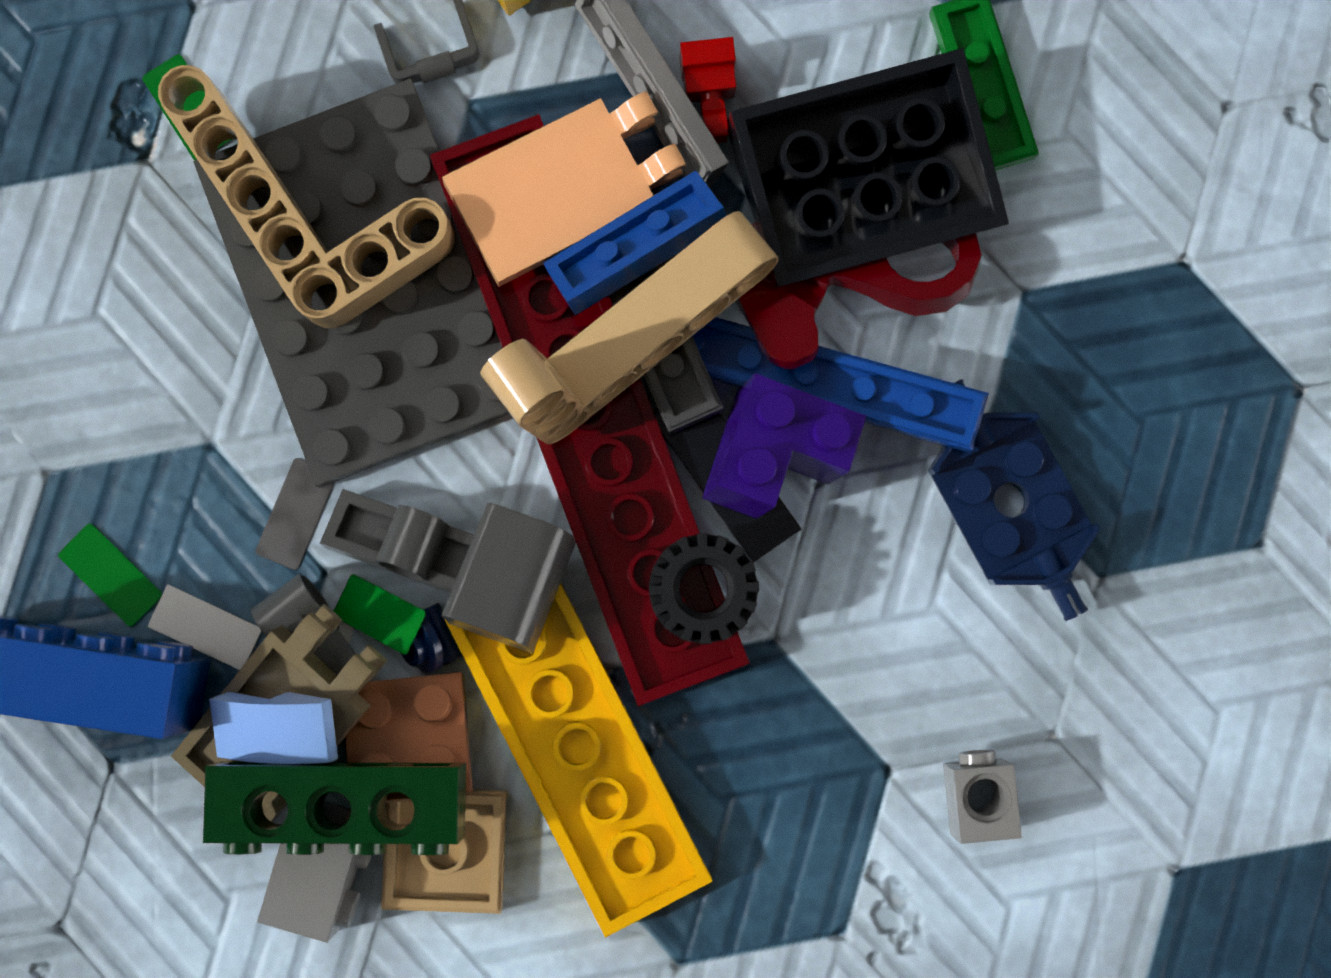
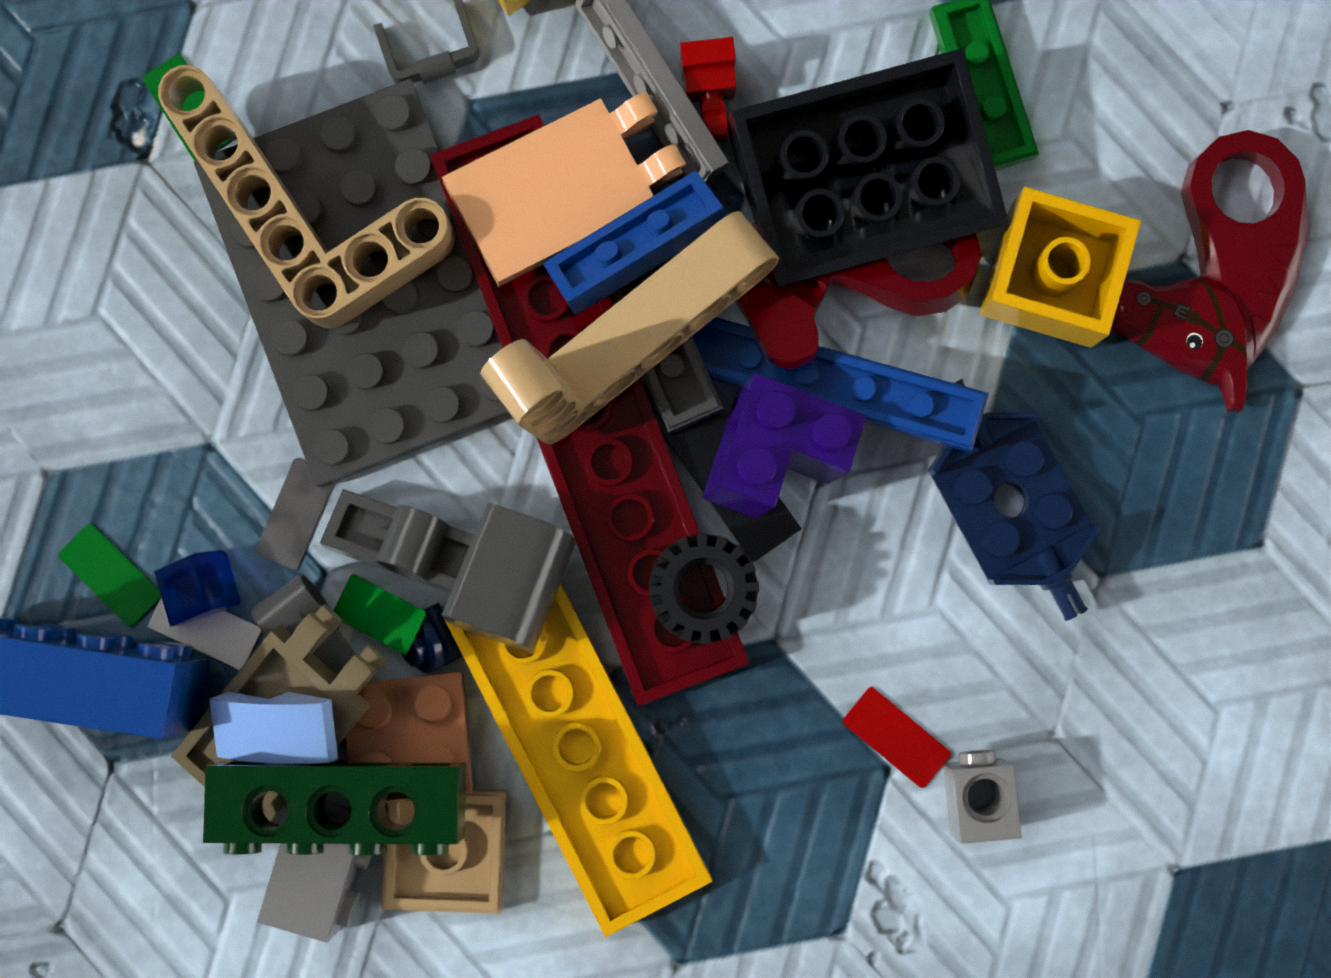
none -> clear blue slope [154,550,240,627]
none -> red sticker [843,687,951,788]
none -> yellow brick [978,187,1142,348]
none -> dark red animal [1111,130,1309,412]

